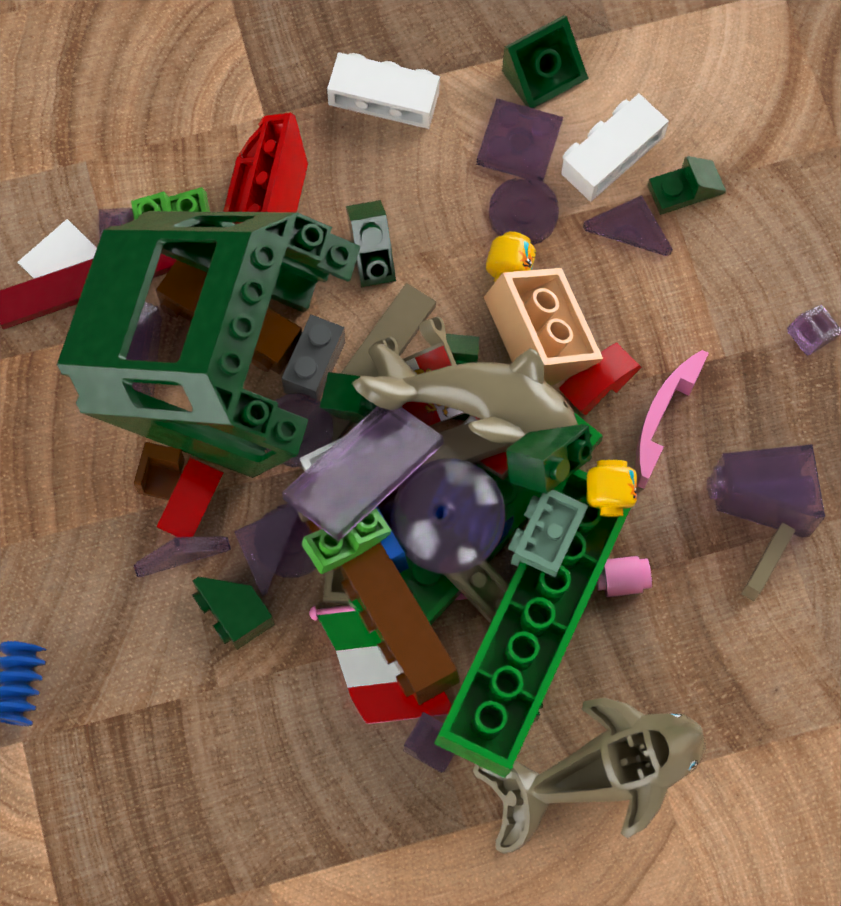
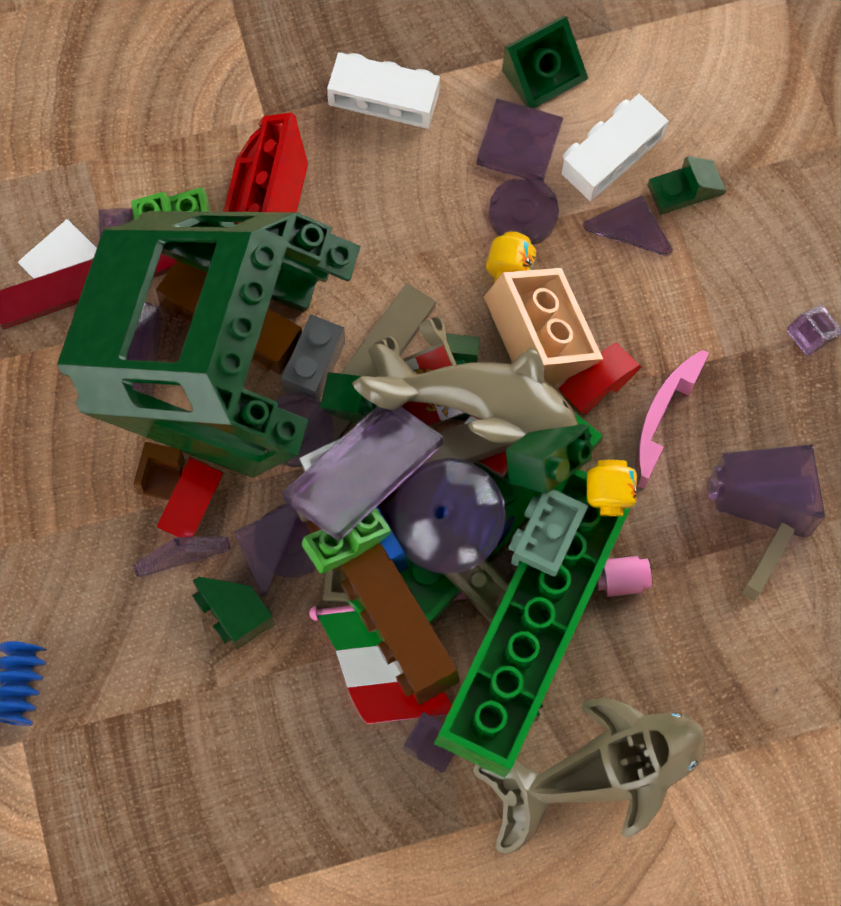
dark green slope [346,200,396,287] -> none

